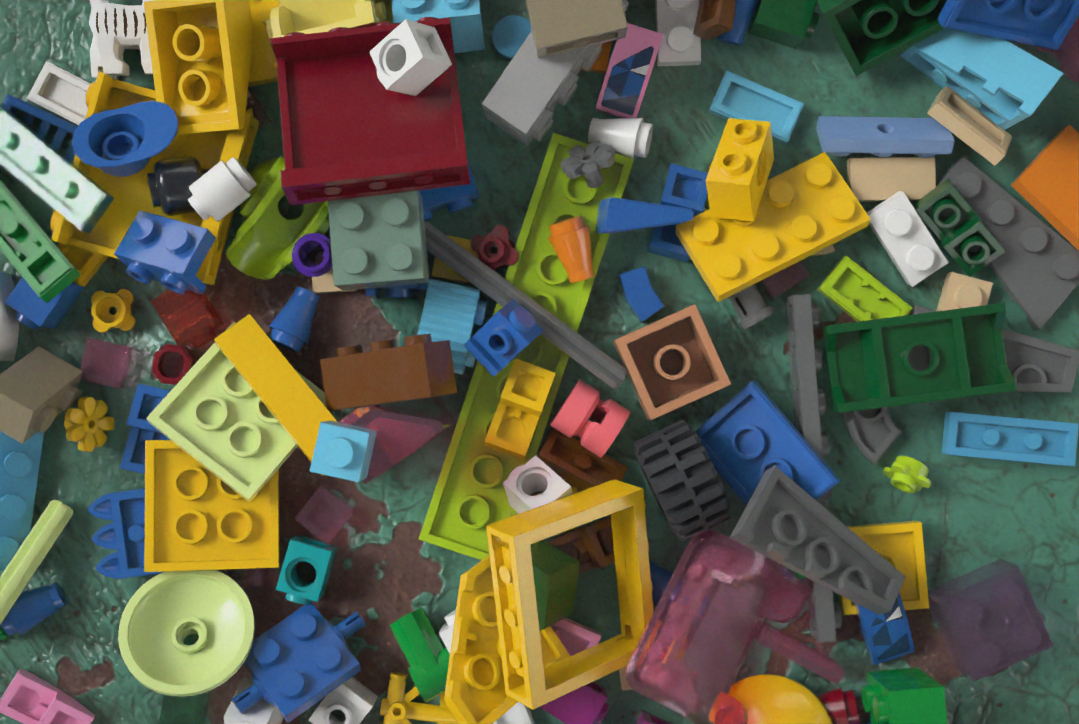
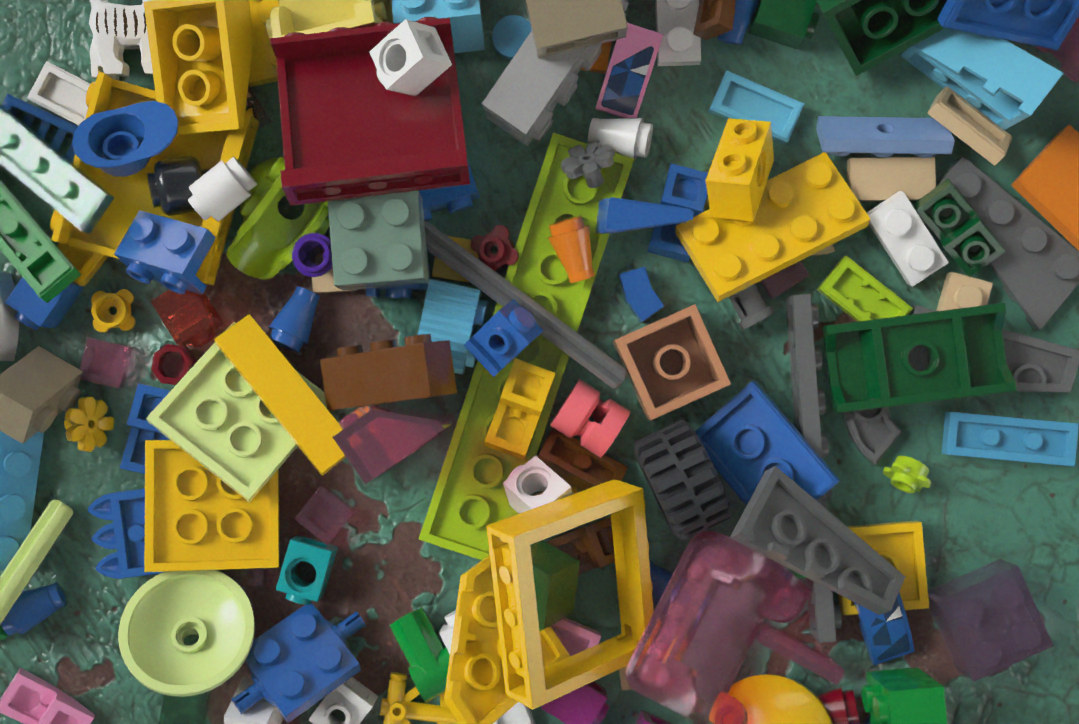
medium azure brick [310,421,377,482] -> none

